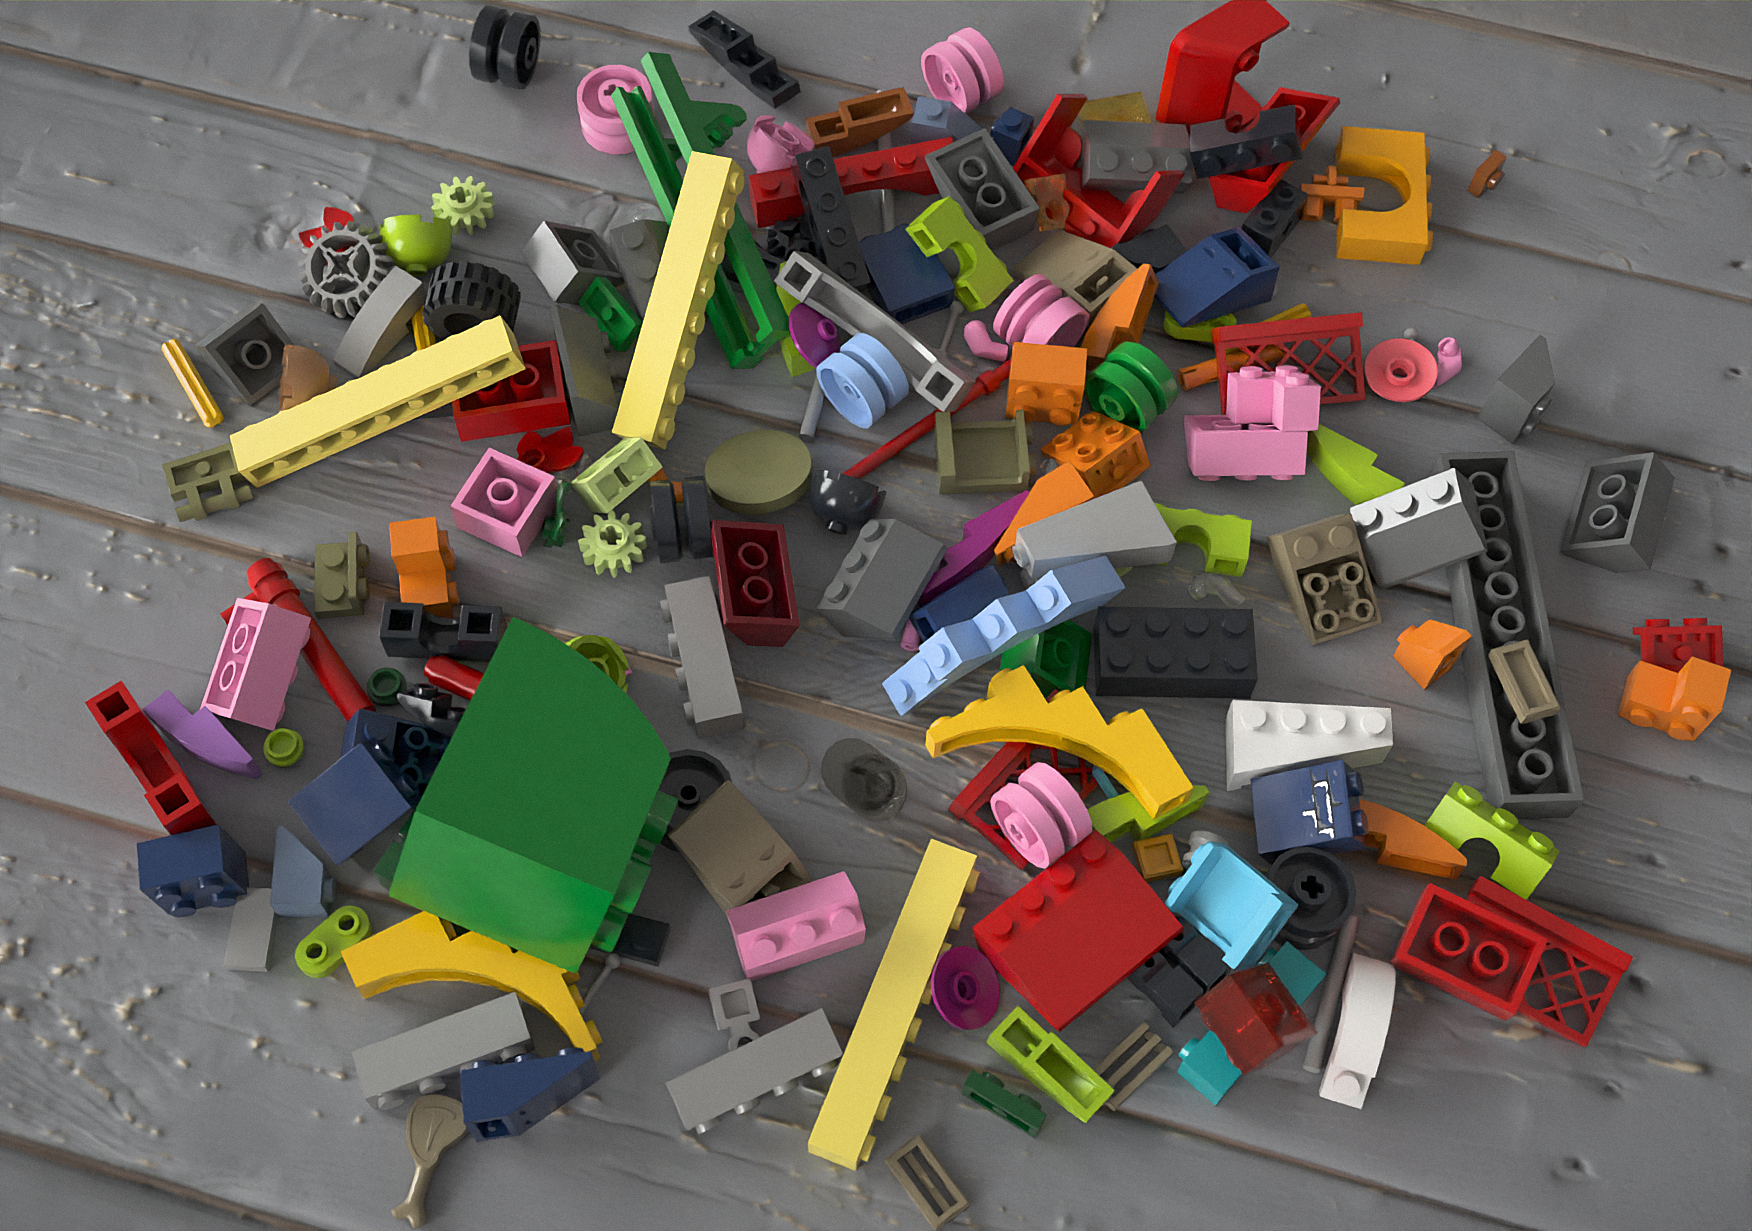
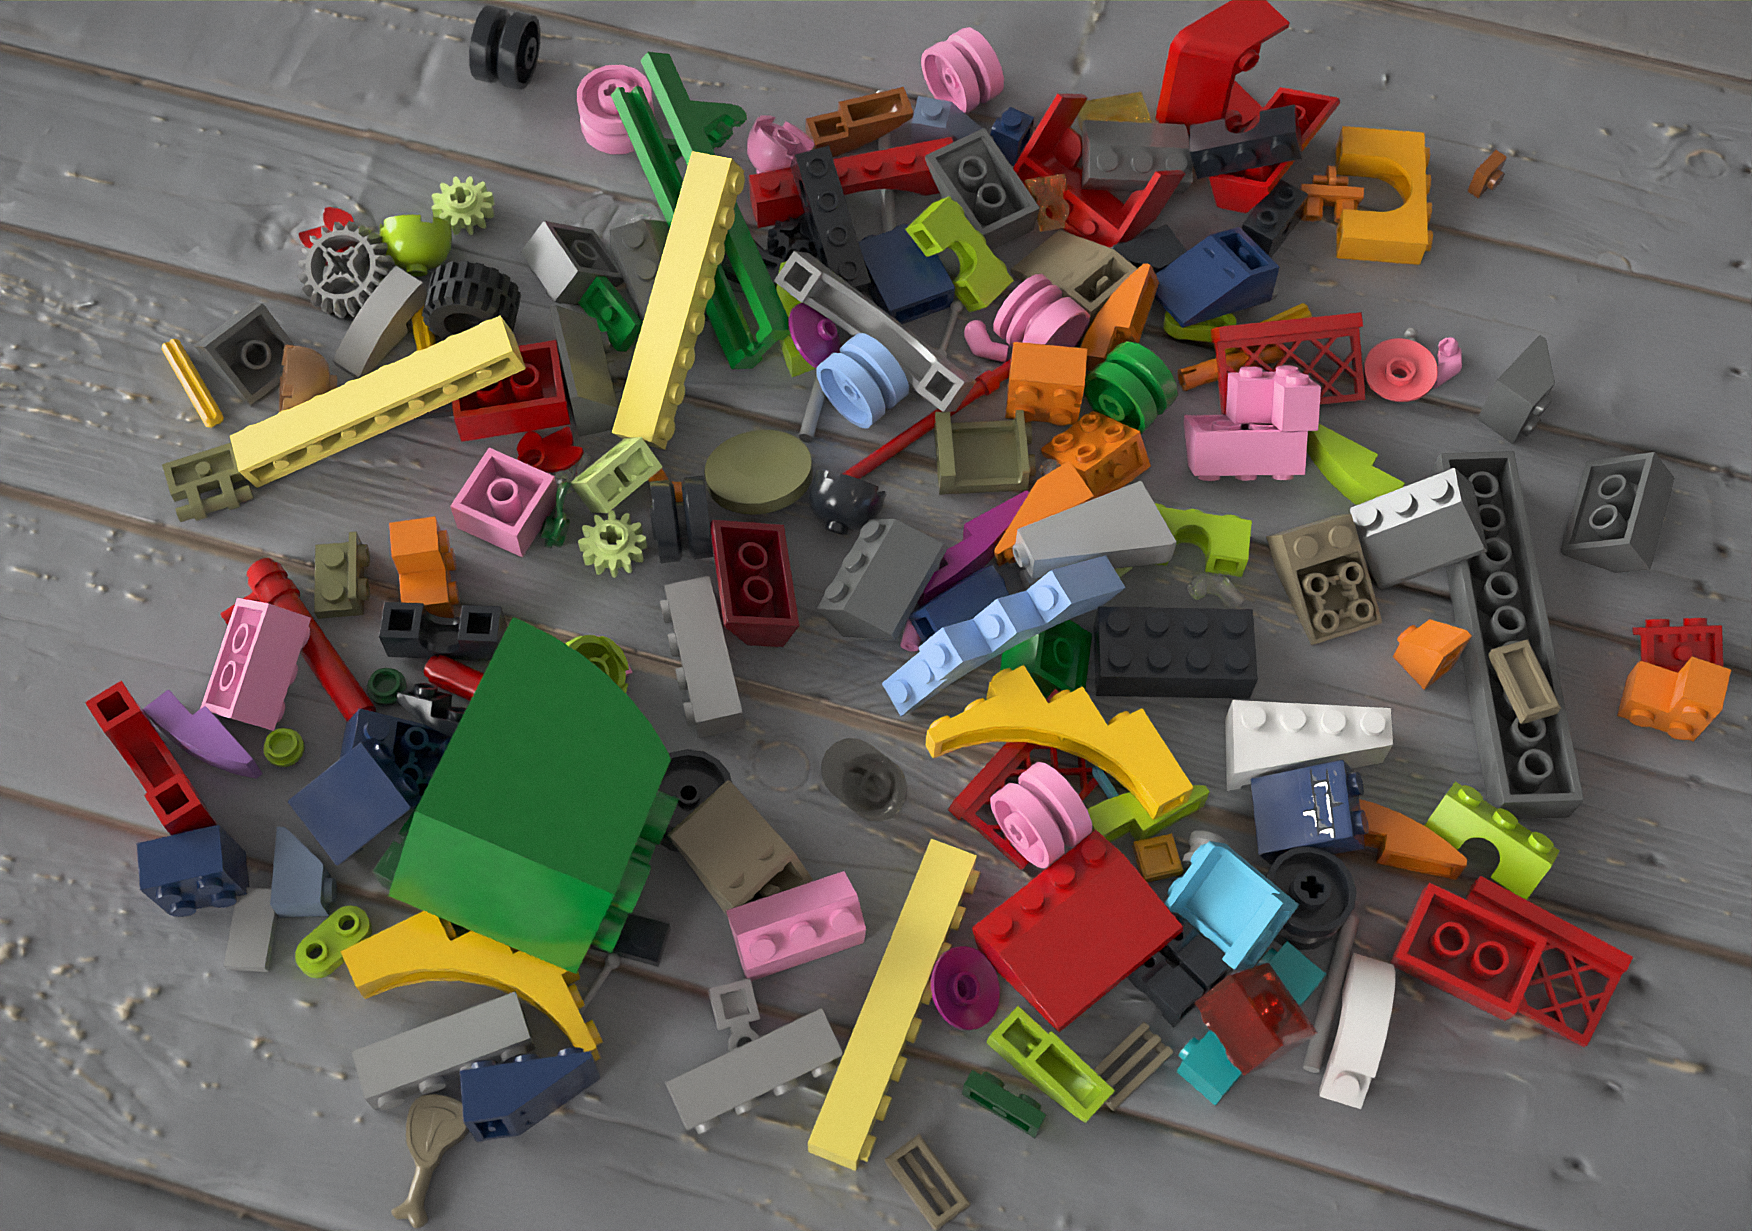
black slope [688,10,801,109] -> none

